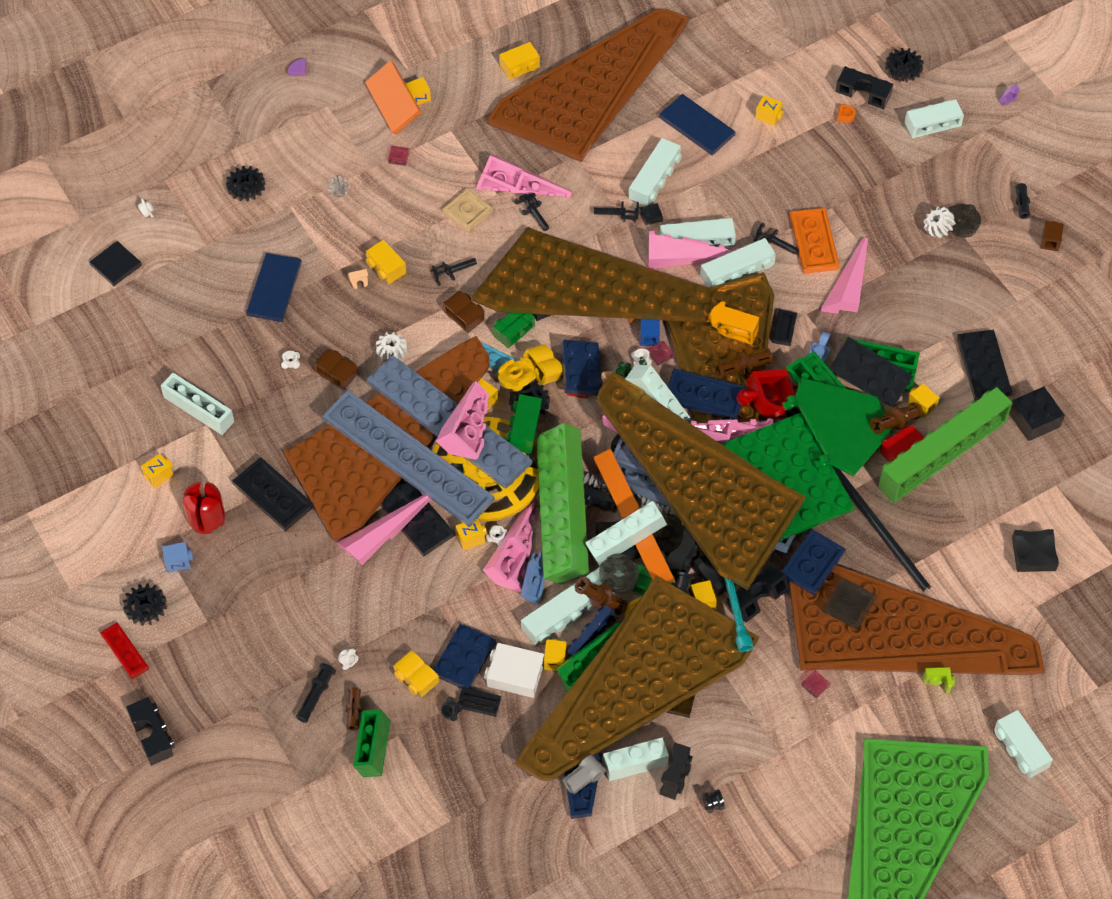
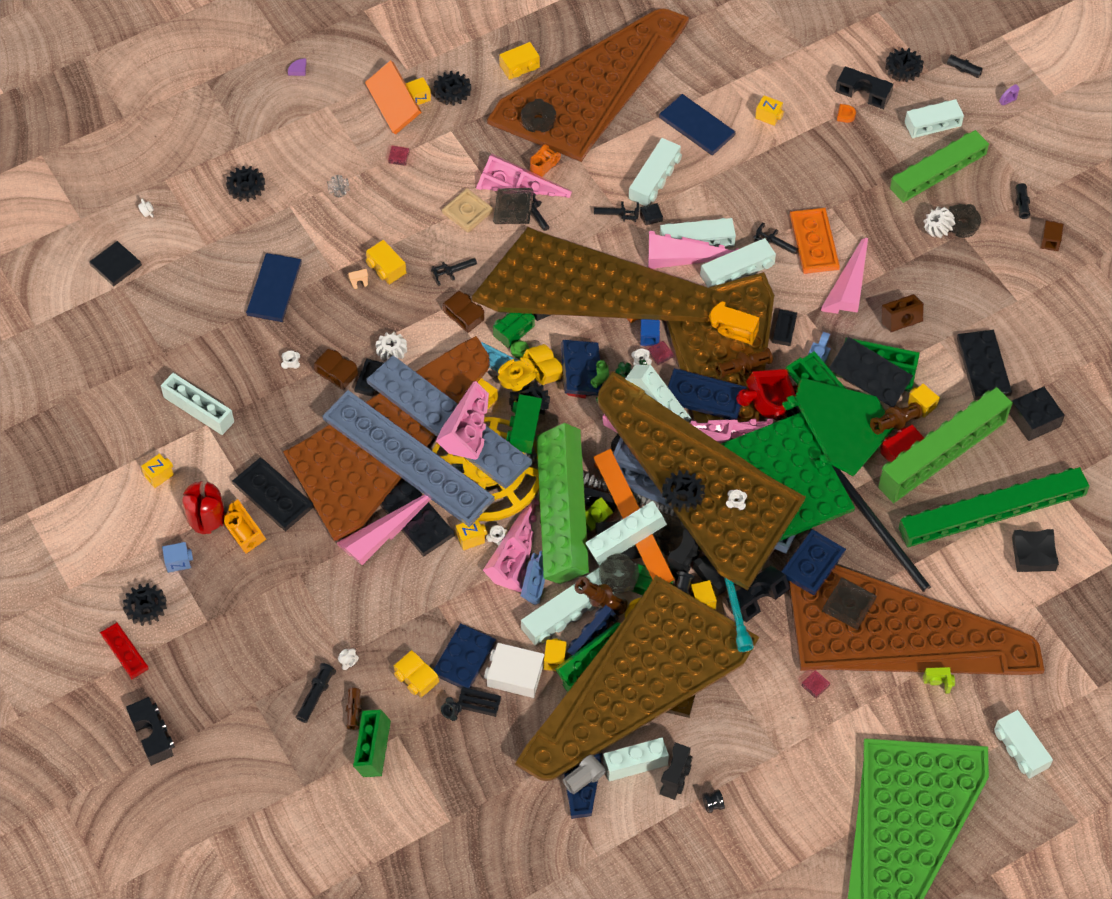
none -> light orange piece [224,499,267,554]
none -> black tile [354,358,384,397]
none -> black gear [433,71,471,106]
none -> clear smoke plate [493,188,534,224]
none -> bright green plate [511,341,529,359]
none -> clear smoke plate [521,99,556,133]
none -> orange piece [530,144,561,177]
none -> lime bracket [585,497,613,531]
none -> bright green arm [591,360,609,388]
none -> black gear [662,470,705,512]
none -> white plate [726,490,747,510]
none -> reddish brown brick [881,294,924,332]
none -> bright green brick [890,130,989,203]
none -> green brick [898,467,1090,548]
none -> black pin [947,54,983,78]

